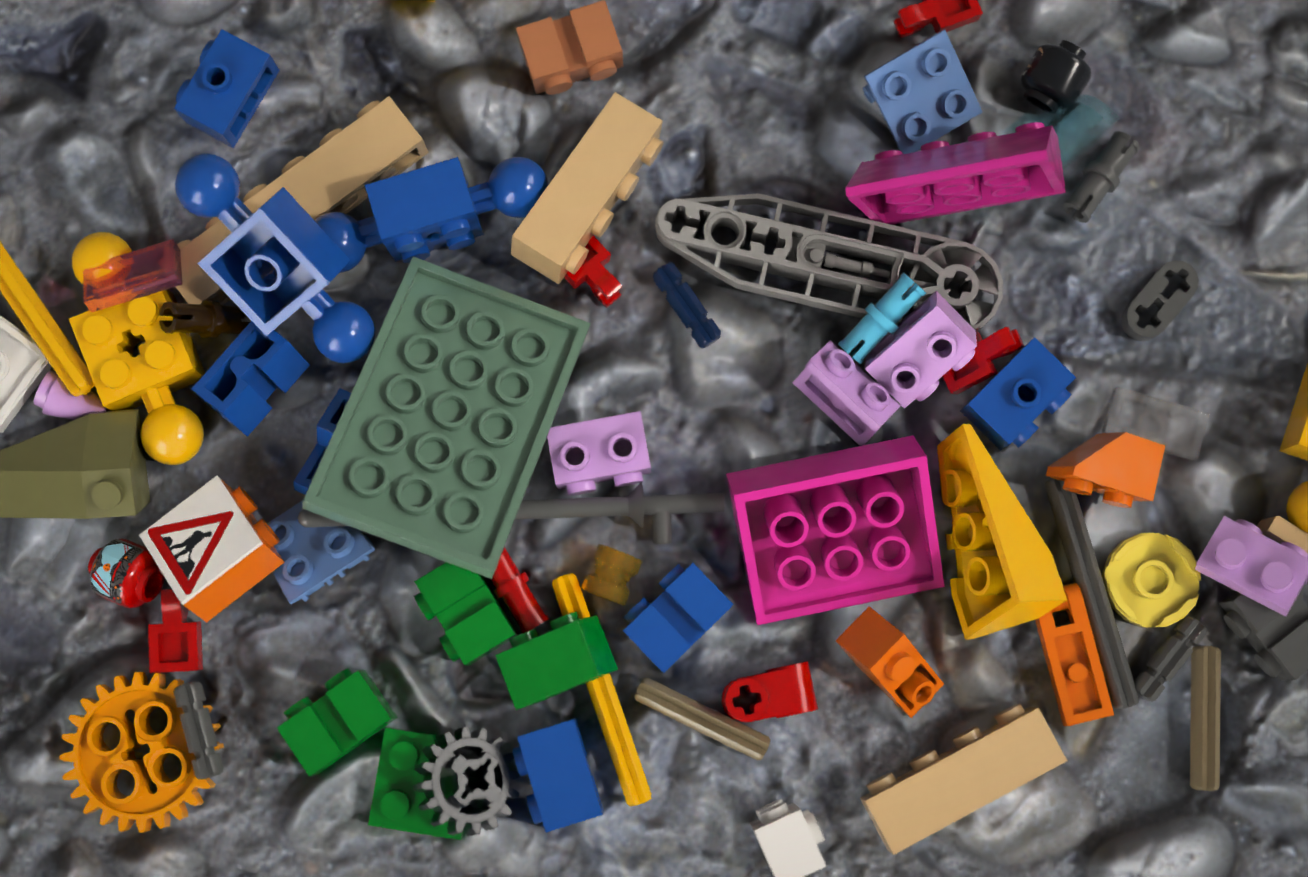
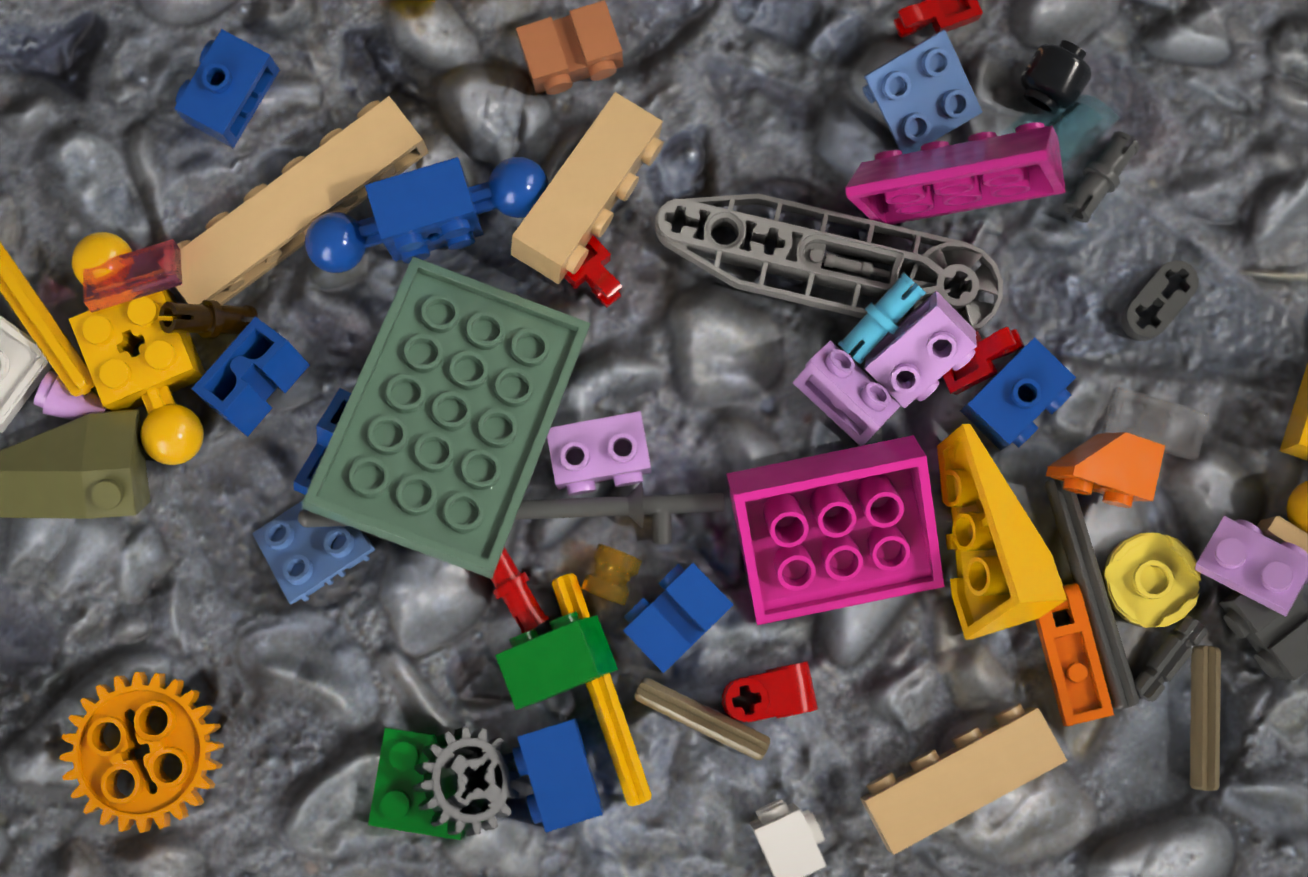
head [88,538,165,608] -> none
piece [139,475,285,623] -> none
red plate [148,589,203,673] -> none
dark grey axle [173,682,224,780] -> none
blue brick [175,154,375,363] -> none
green brick [277,668,398,777] -> none
green brick [414,562,518,666] -> none
dark blue axle [653,262,721,349] -> none
orange slope [835,606,944,718] -> none

